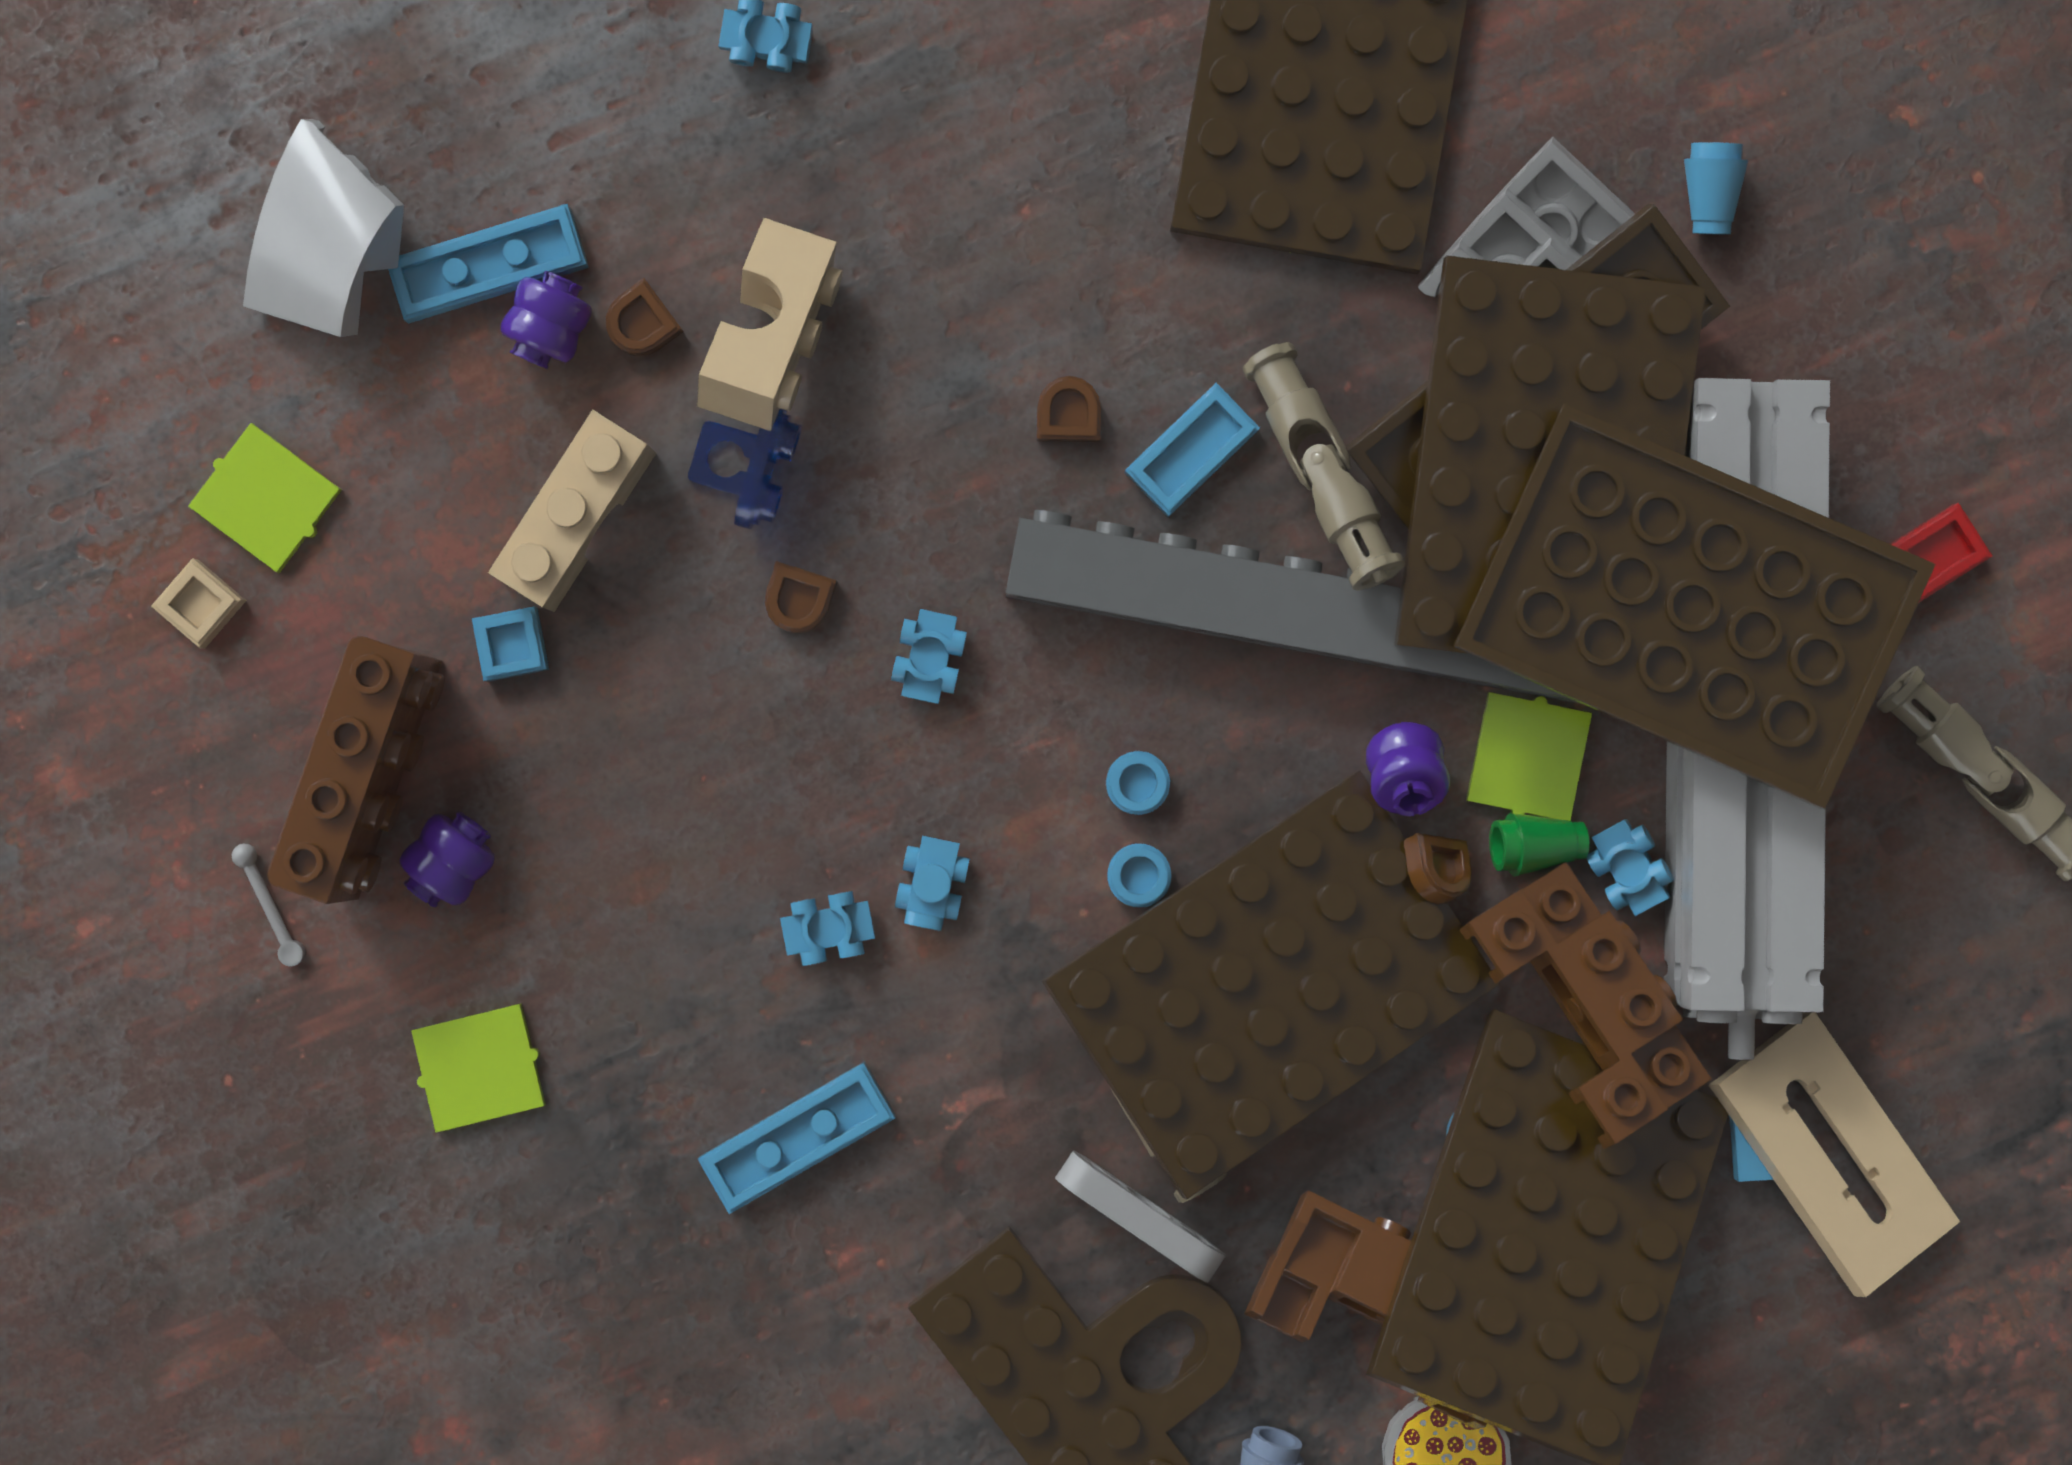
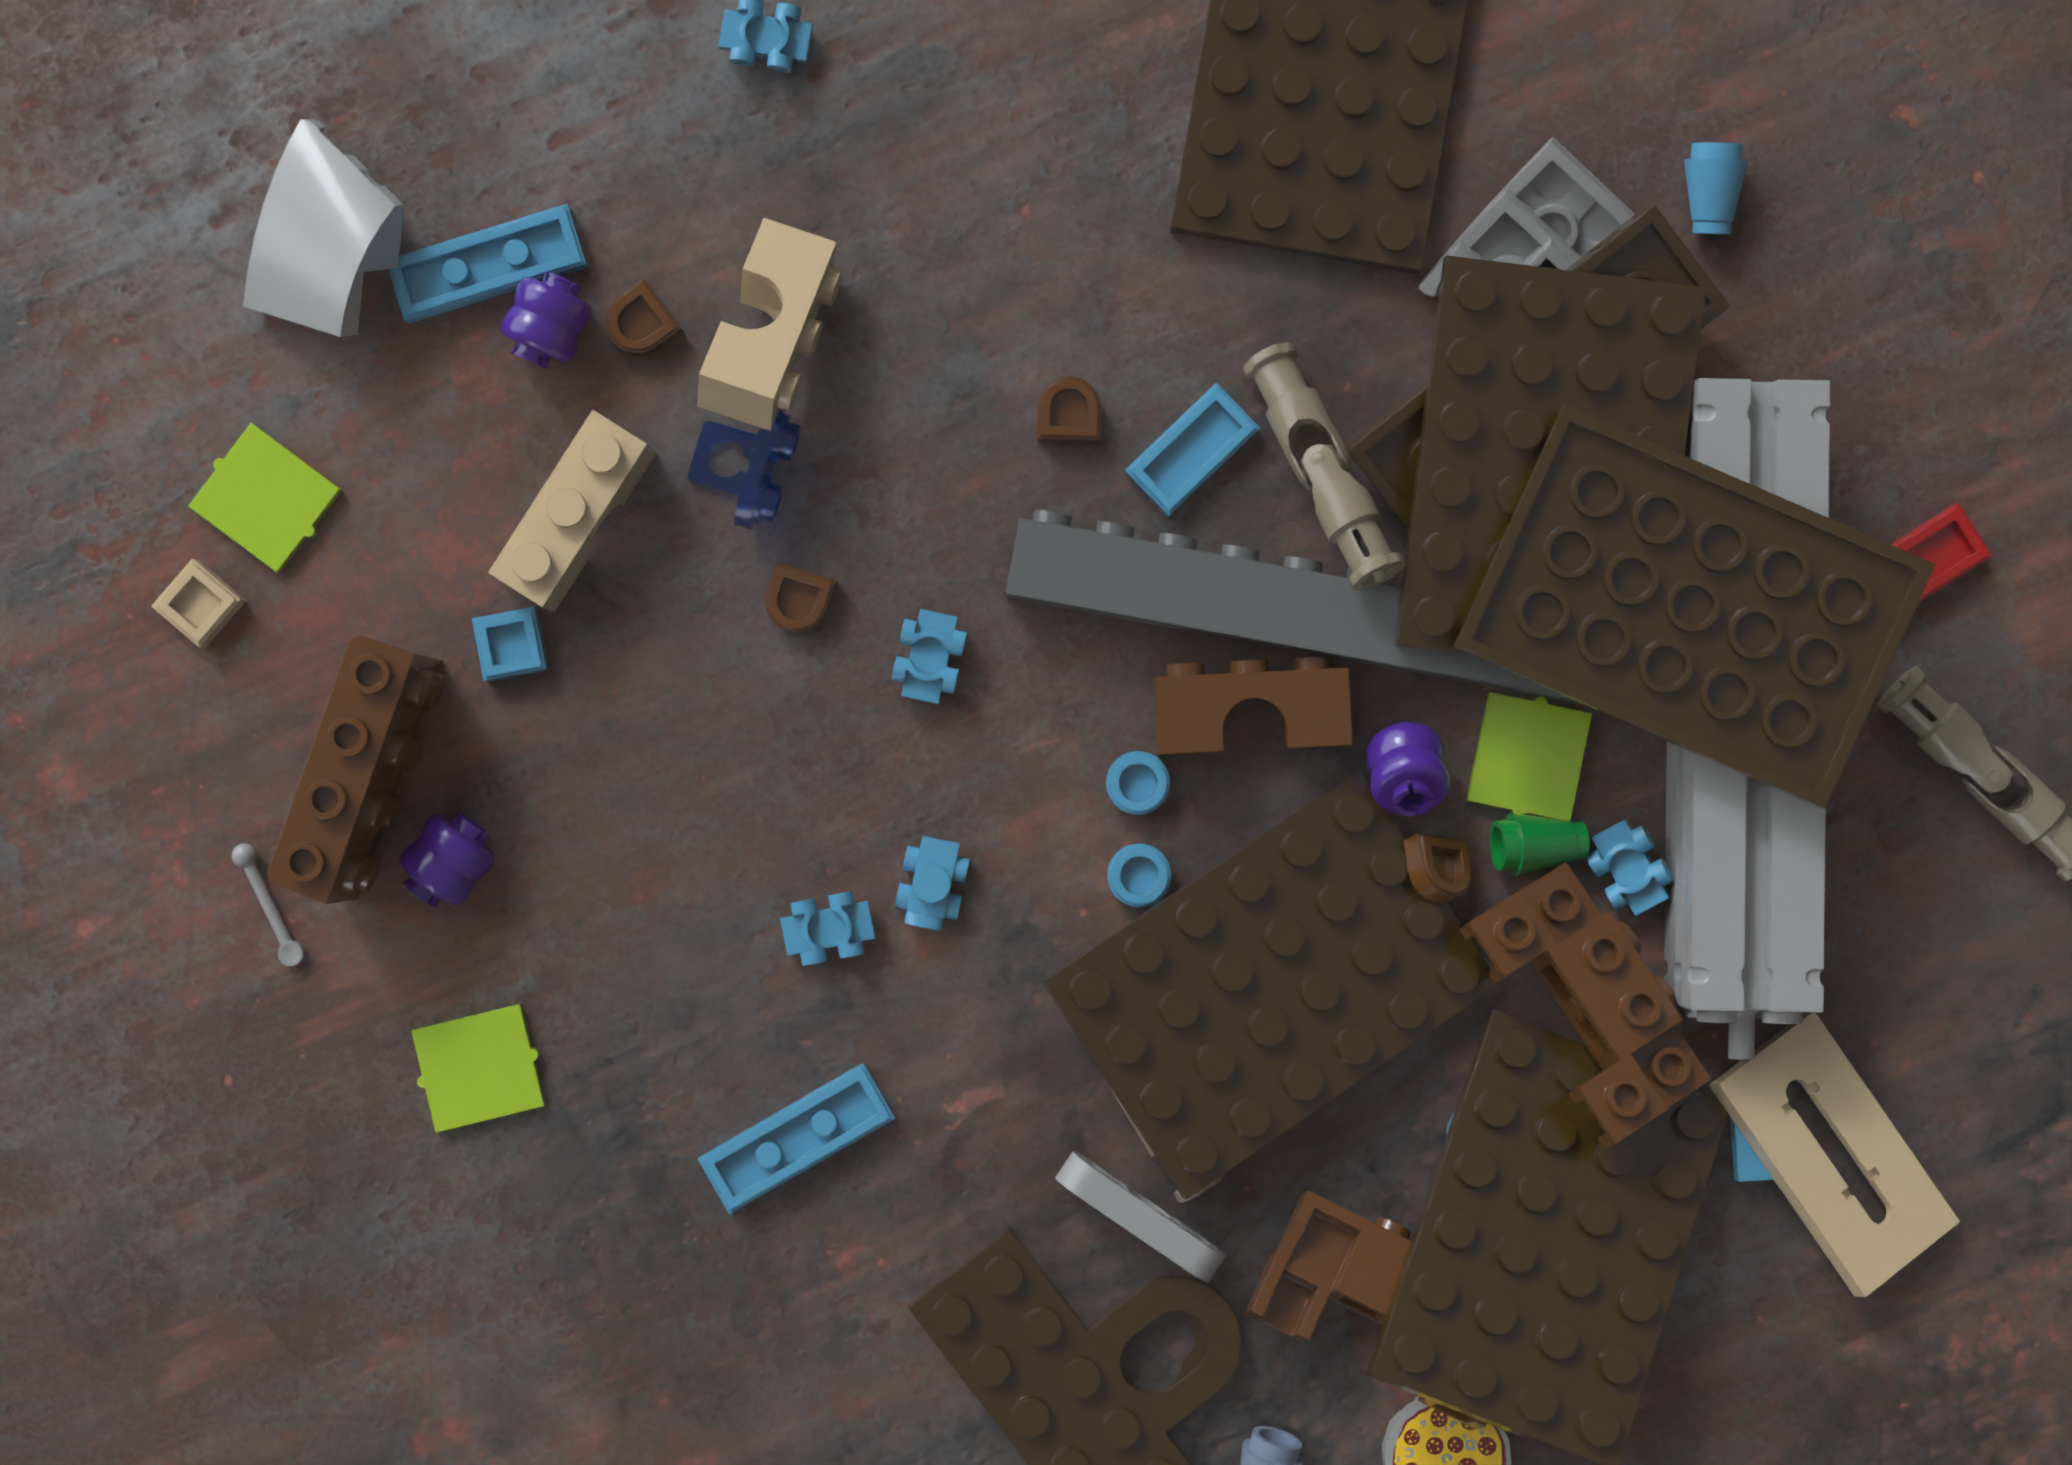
none -> reddish brown arch [1153,657,1353,755]

